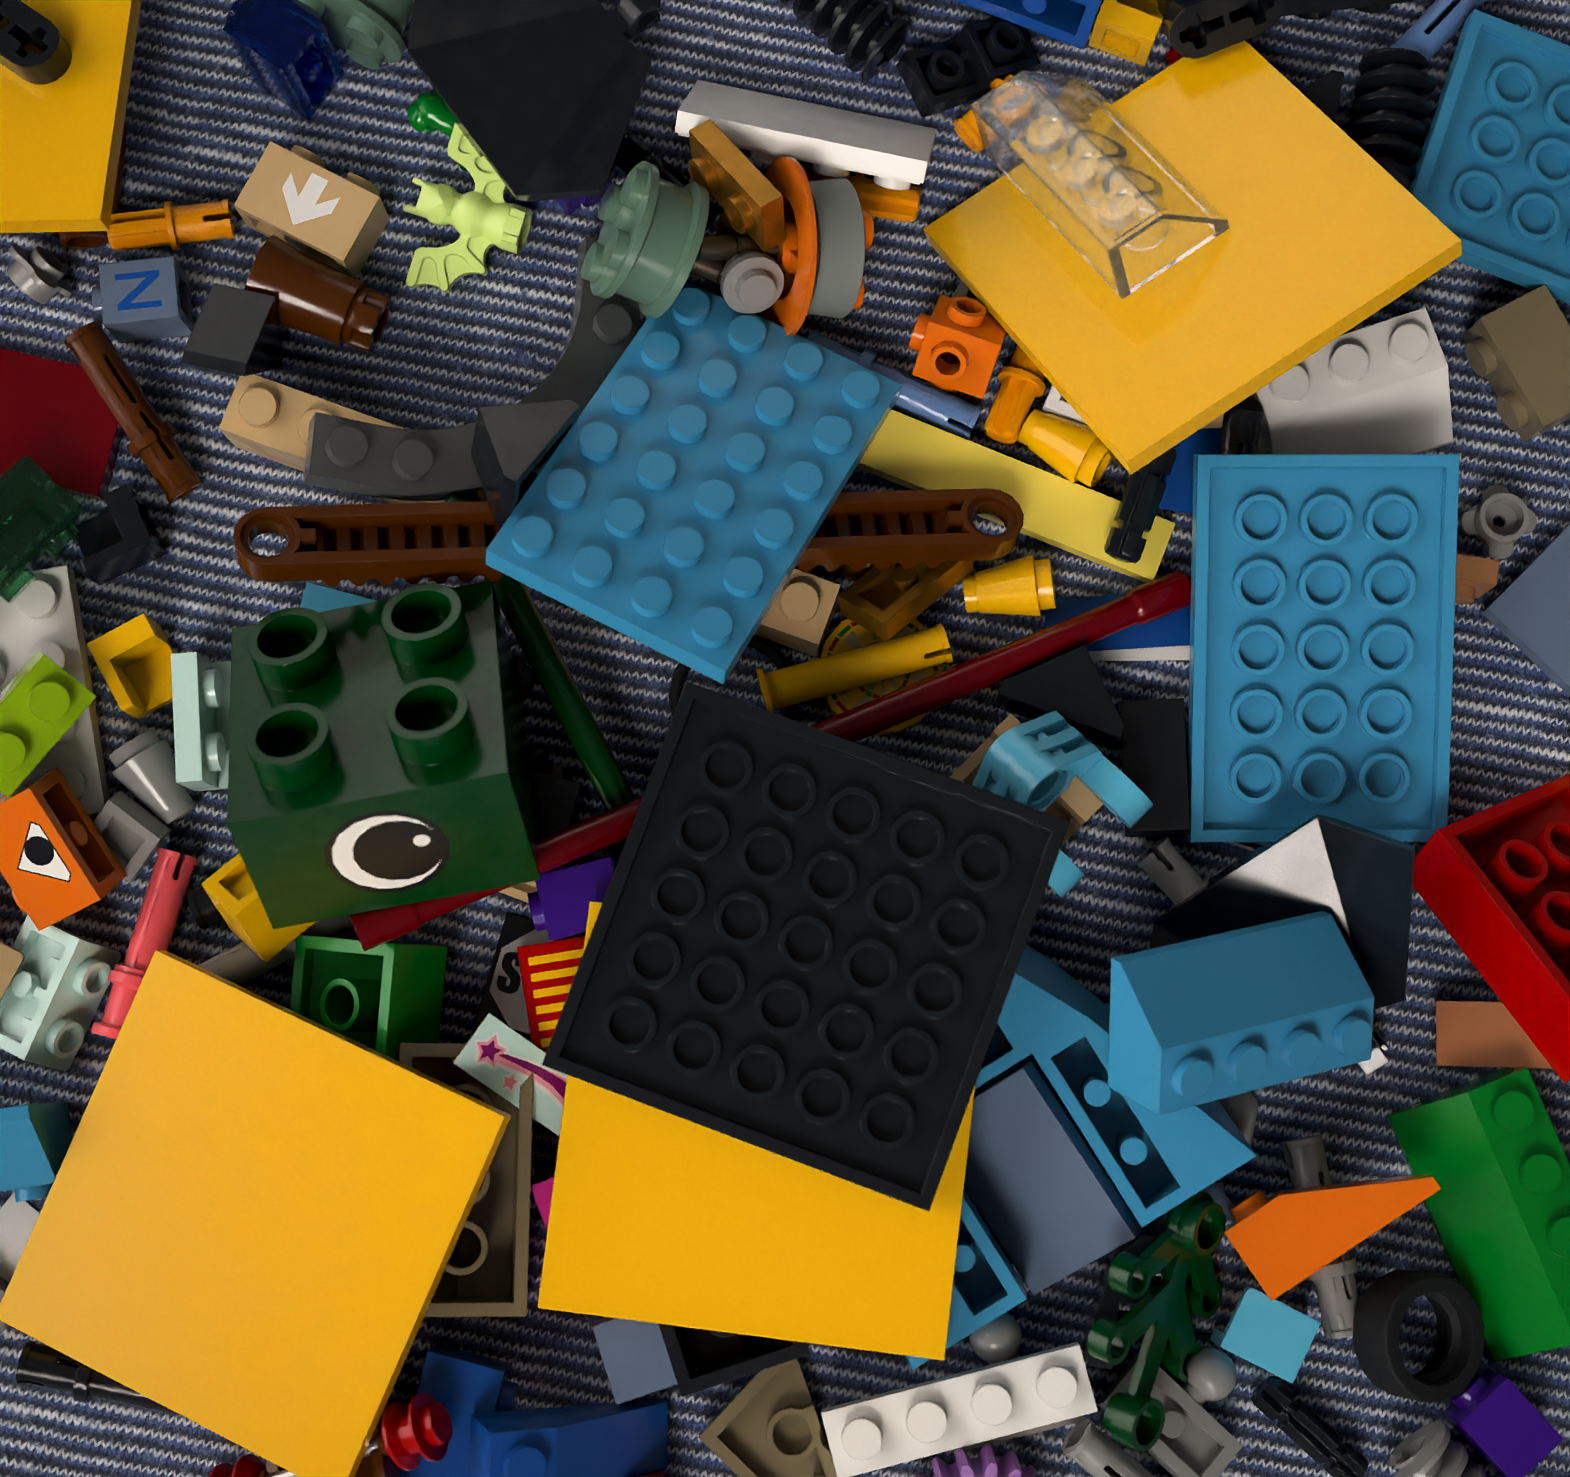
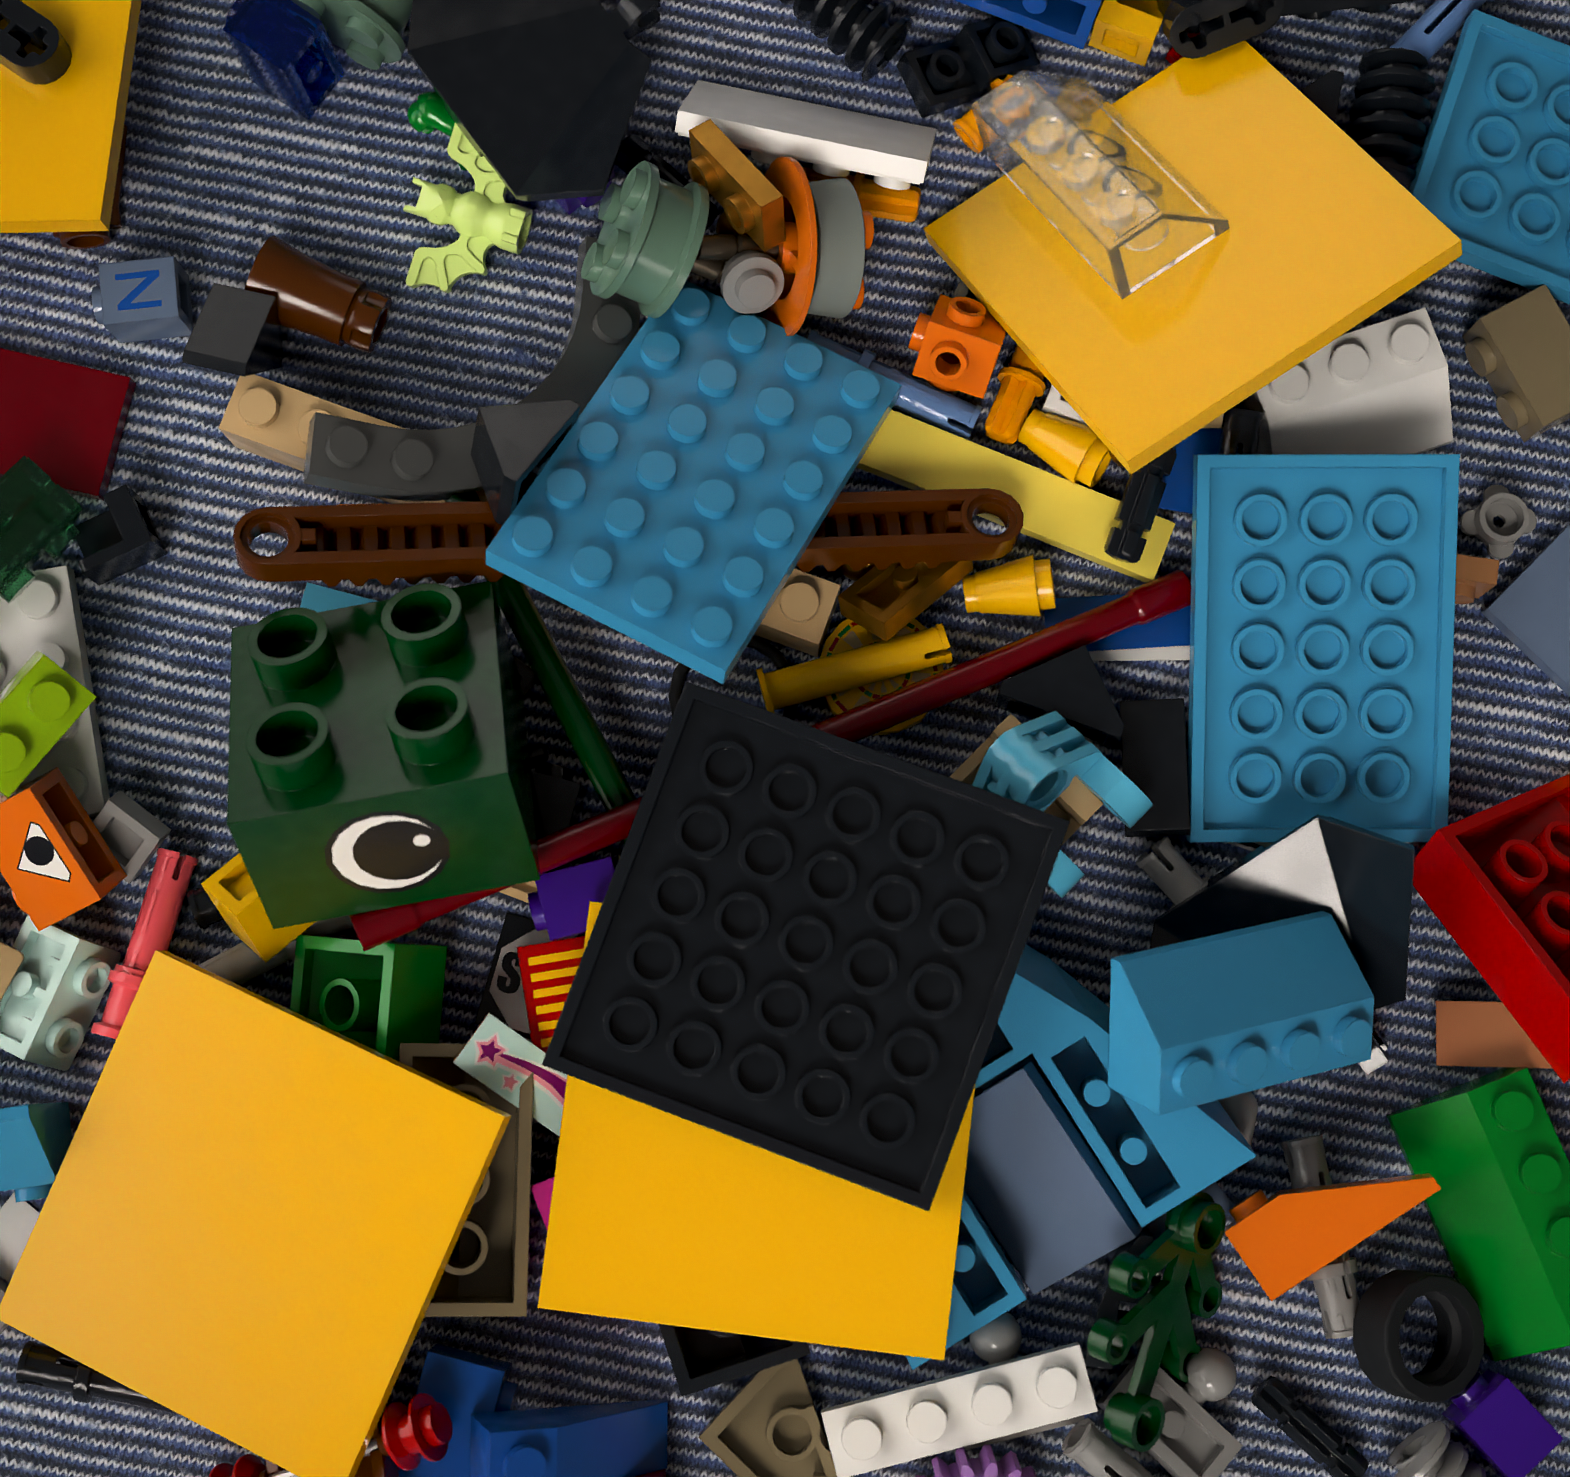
light grey plate [7,244,73,304] -> none
reddish brown pin [64,321,204,504] -> none
yellow panel [87,613,175,720] -> none
light orange axle [106,199,235,251] -> none
light grey cone [108,729,197,826] -> none
light aqua bracket [171,652,231,791] -> none
tan brick [234,141,390,278] -> none
sand blue brick [592,1317,677,1405] -> none
medium azure panel [1209,1287,1321,1384] -> none

